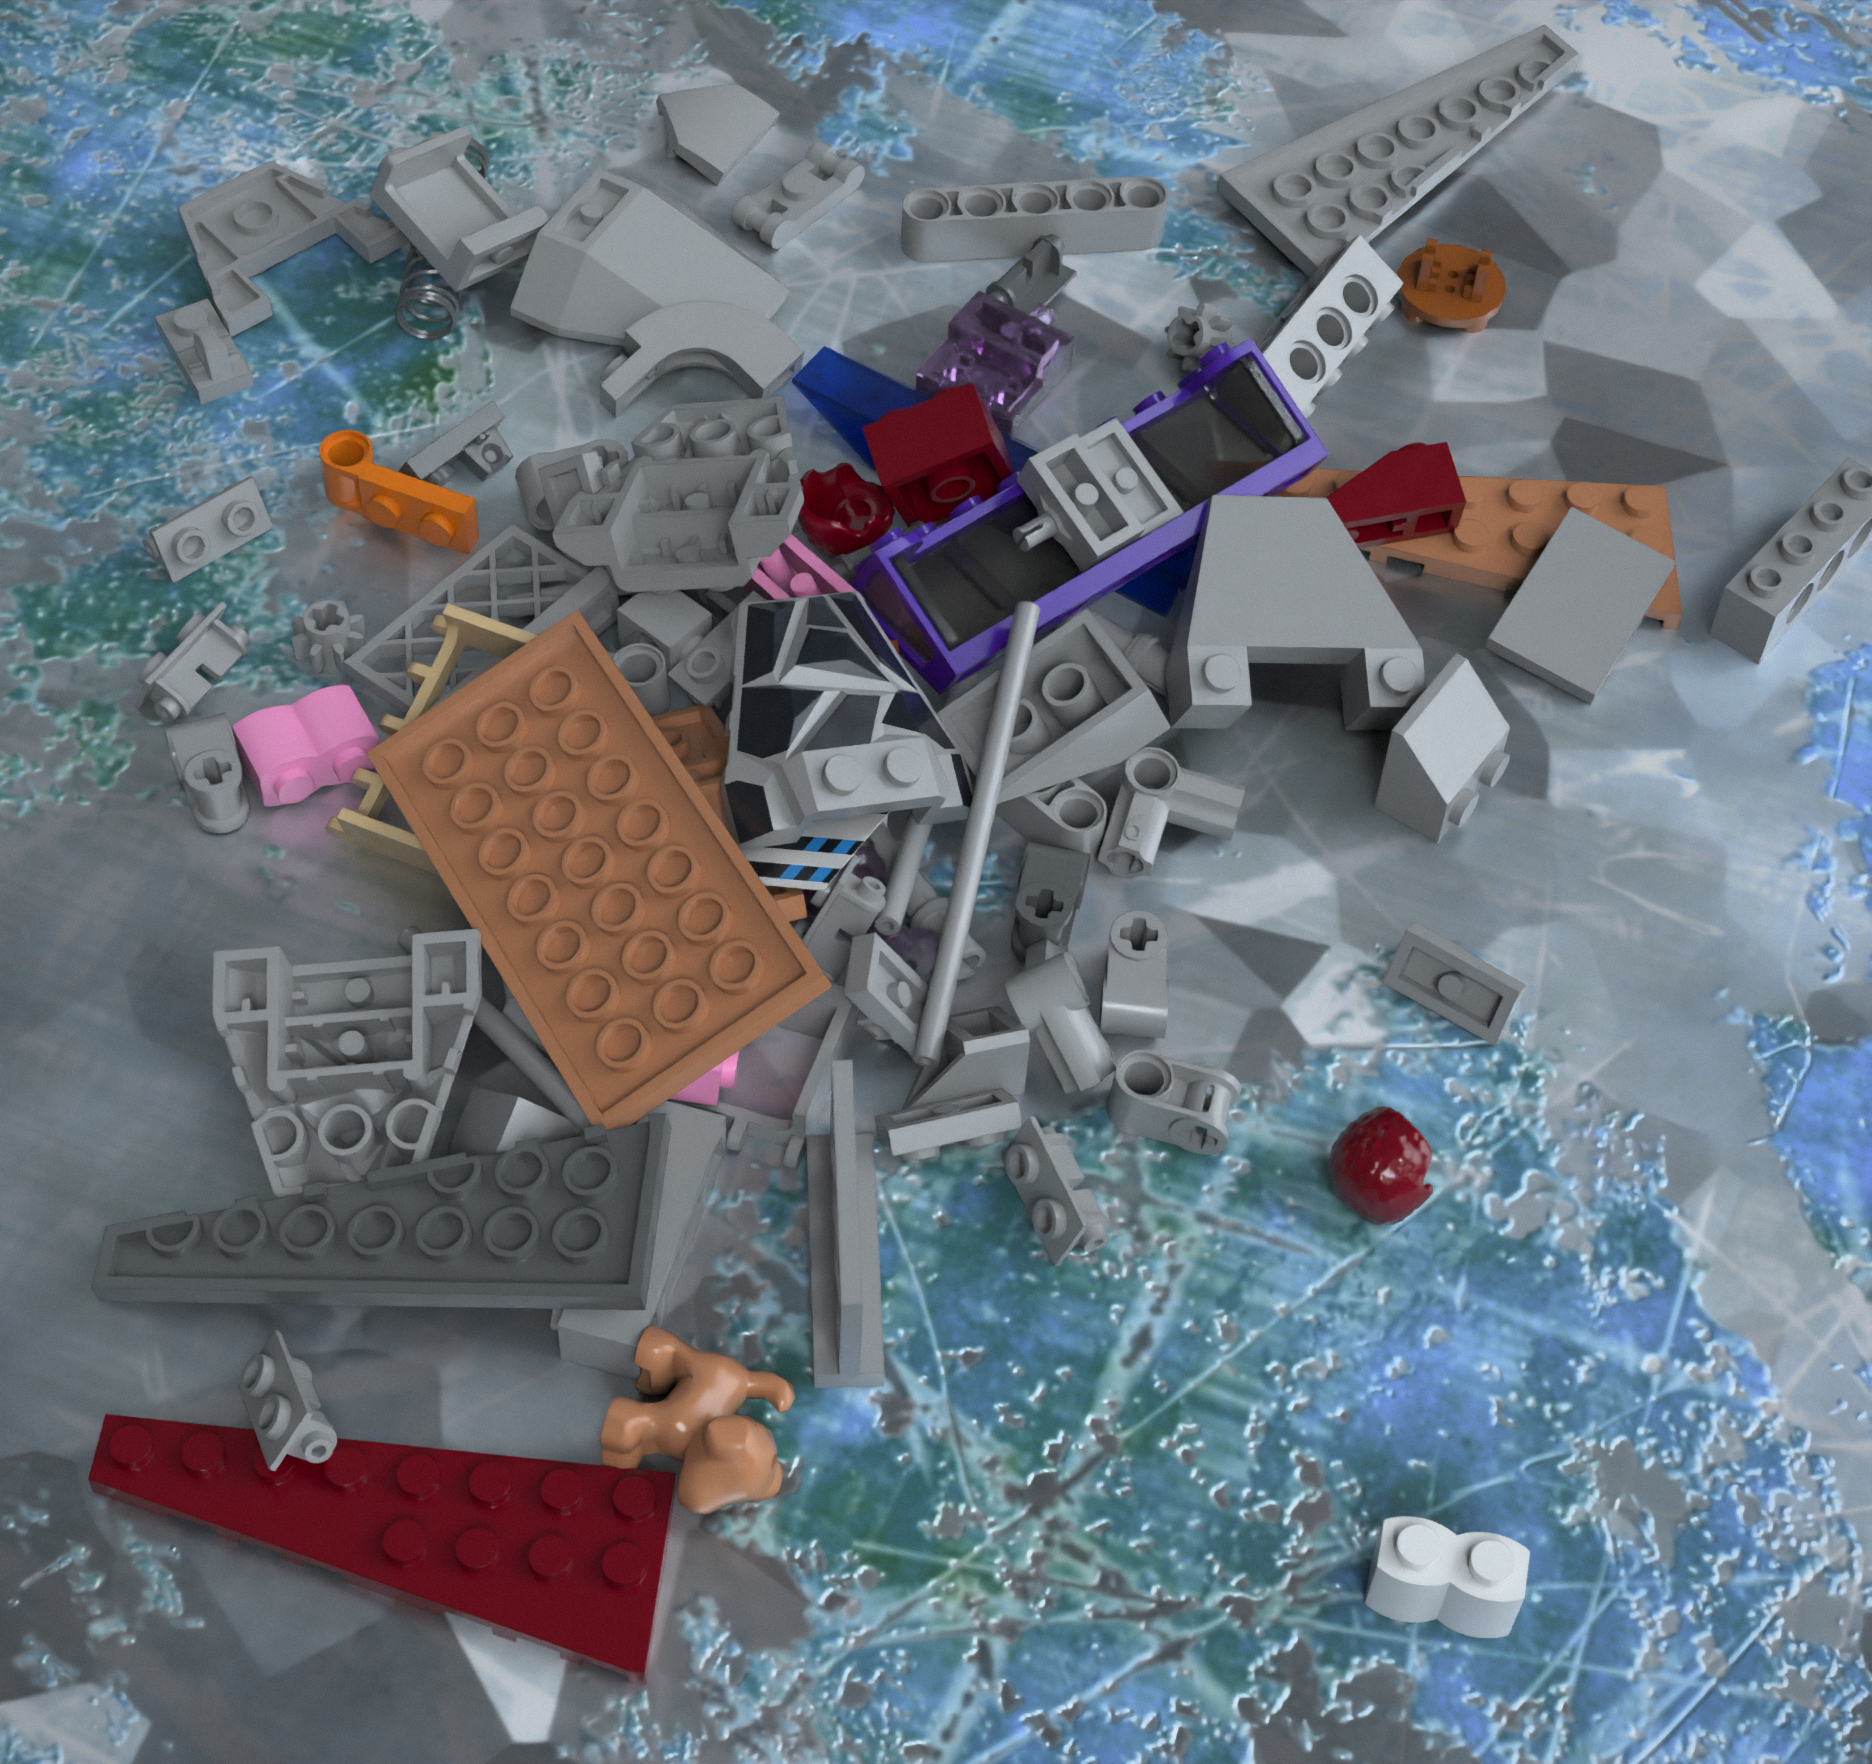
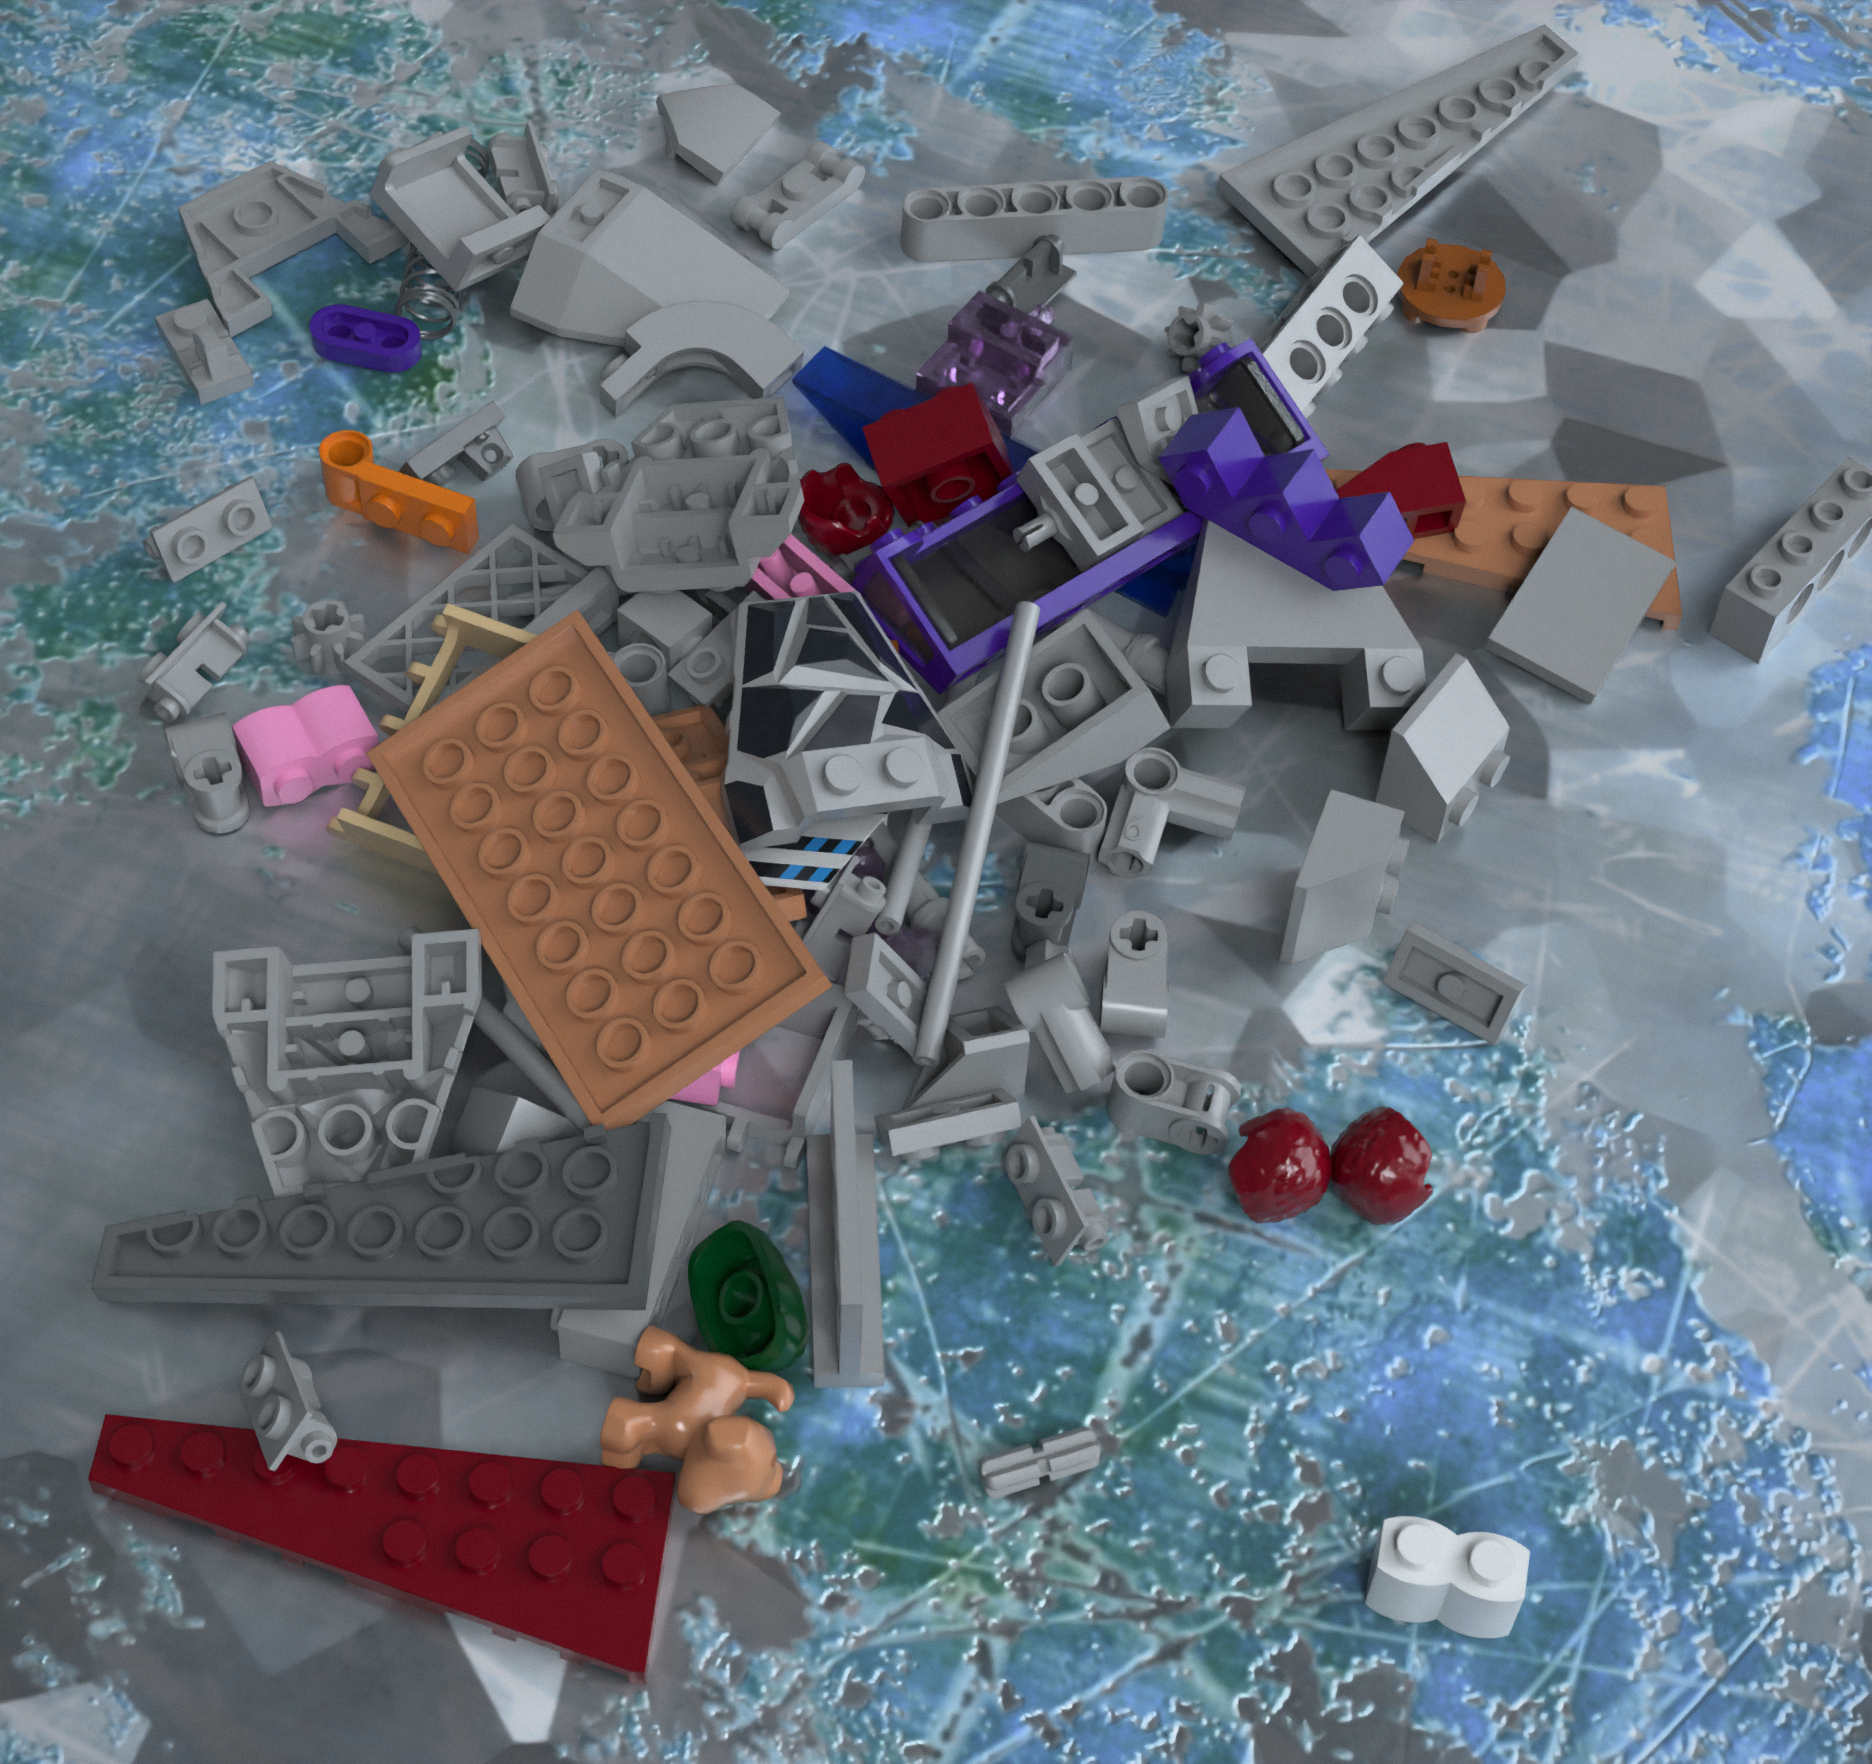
none -> dark purple plate [309,304,422,373]
none -> light grey hinge [487,121,559,215]
none -> dark green piece [688,1220,809,1374]
none -> light grey piece [978,1426,1100,1498]
none -> light grey slope [1116,375,1198,486]
none -> dark purple brick [1158,407,1414,591]
none -> dark red hair [1228,1107,1332,1224]
none -> light grey slope [1279,789,1410,965]

